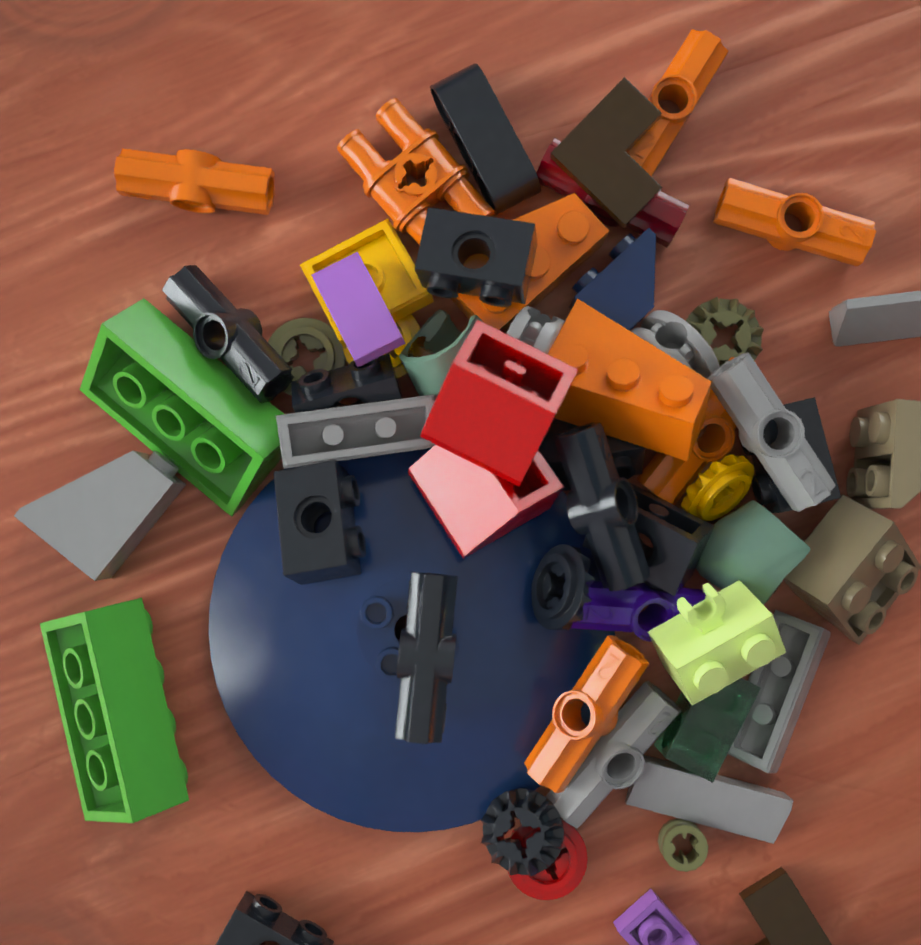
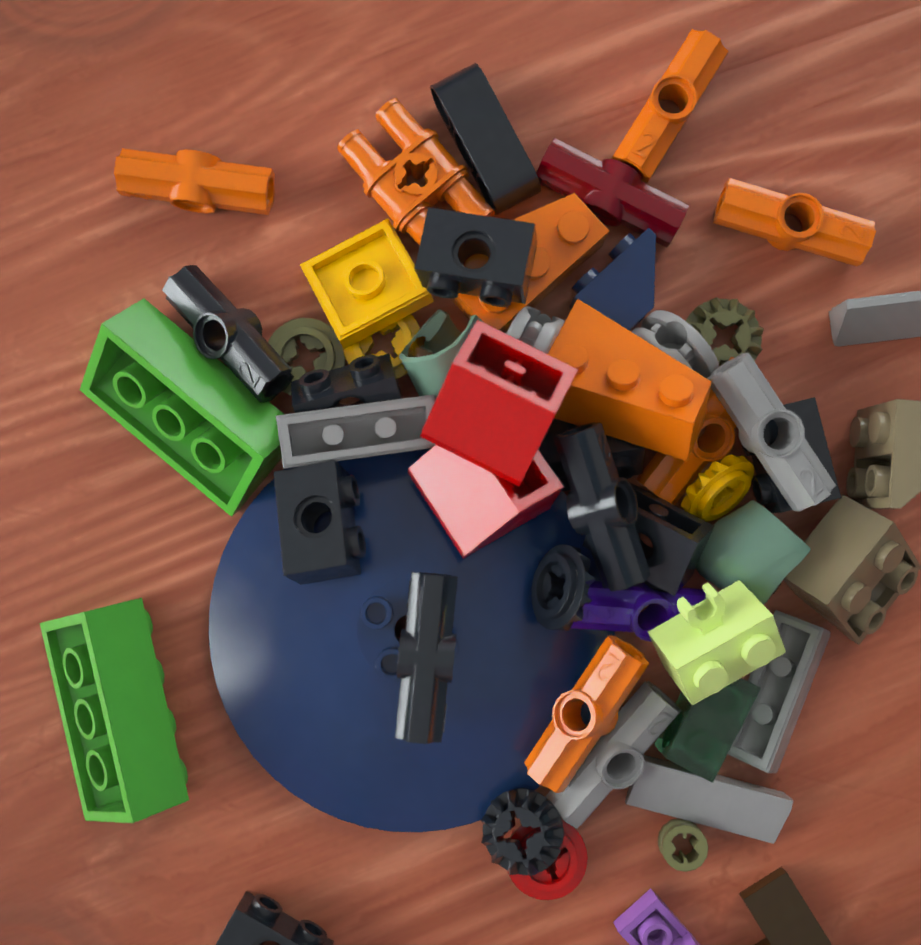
light grey slope [14,450,187,581] -> none
medium lavender slope [312,251,405,367] -> none
dark brown tile [550,77,662,229] -> none

